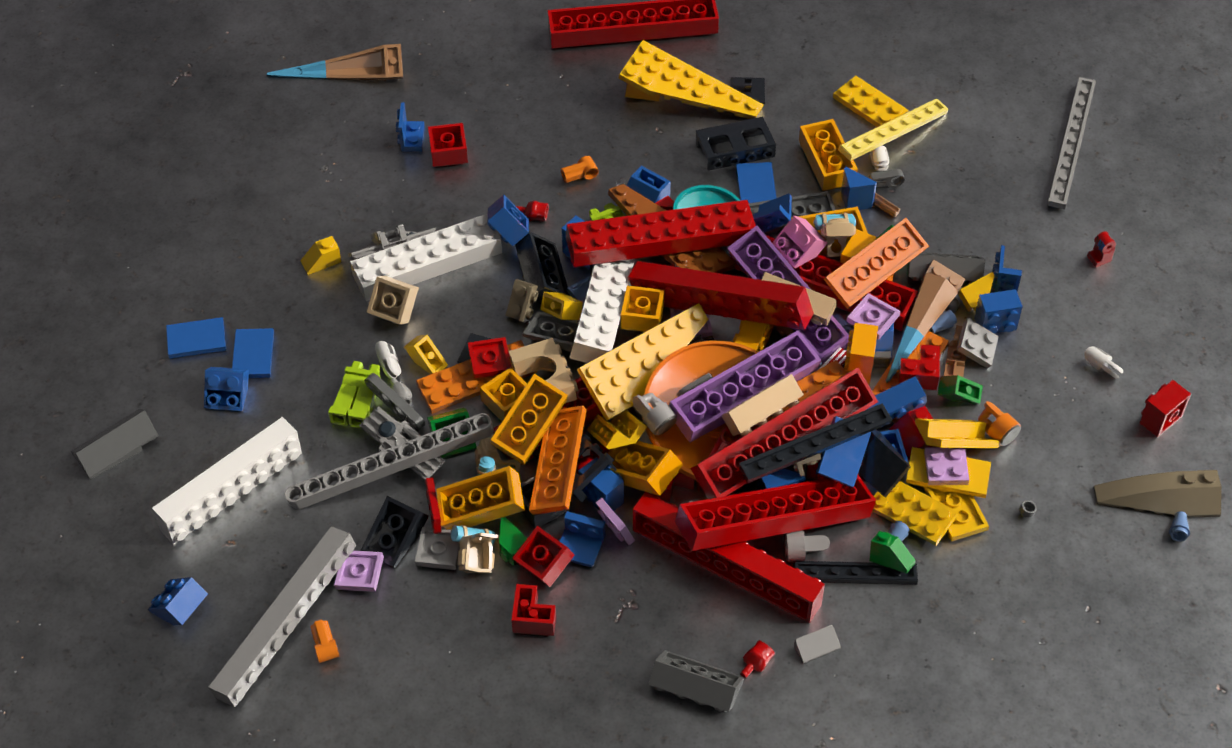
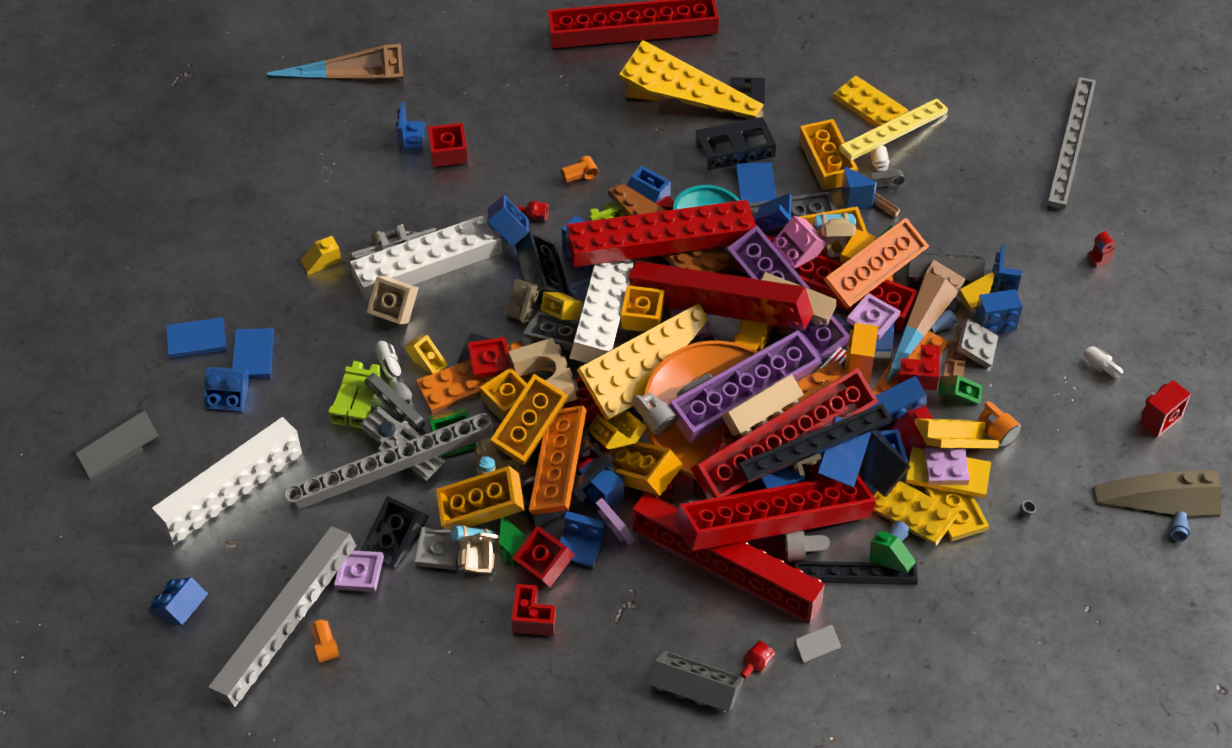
red tile [425,478,441,534] -> none

